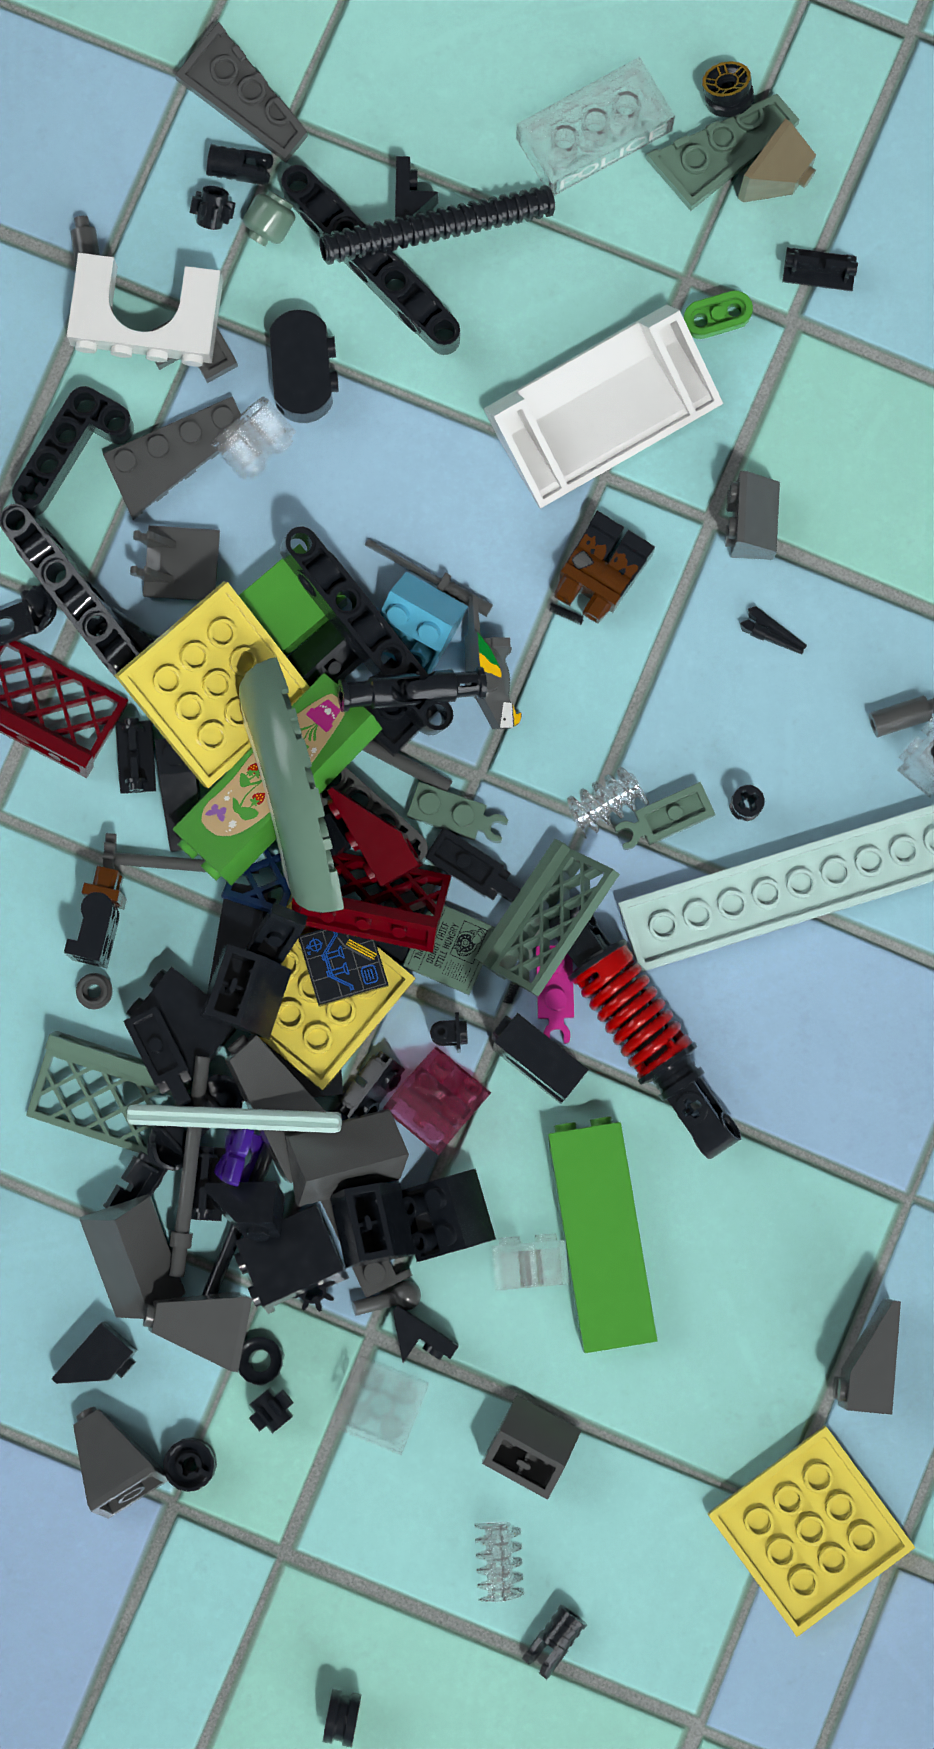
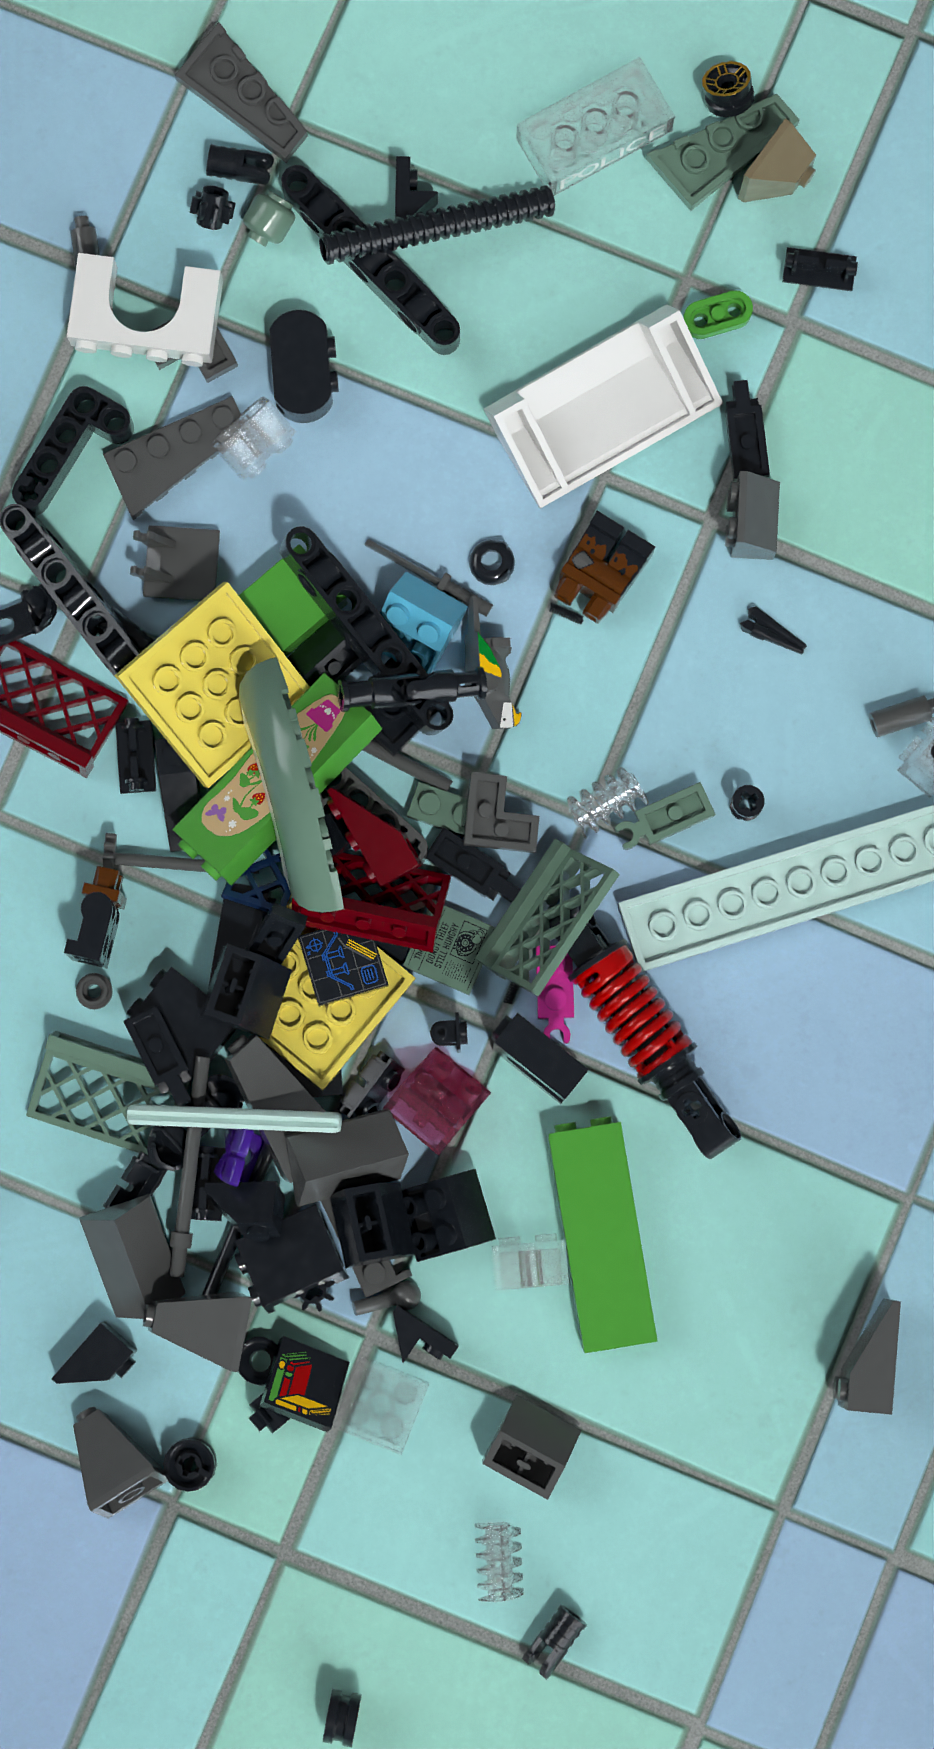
light yellow plate [707,1425,915,1637] -> none
none -> tile [260,1336,350,1432]
none -> dark grey plate [463,772,540,853]
none -> black piece [469,540,515,586]
none -> black hinge [725,380,770,481]

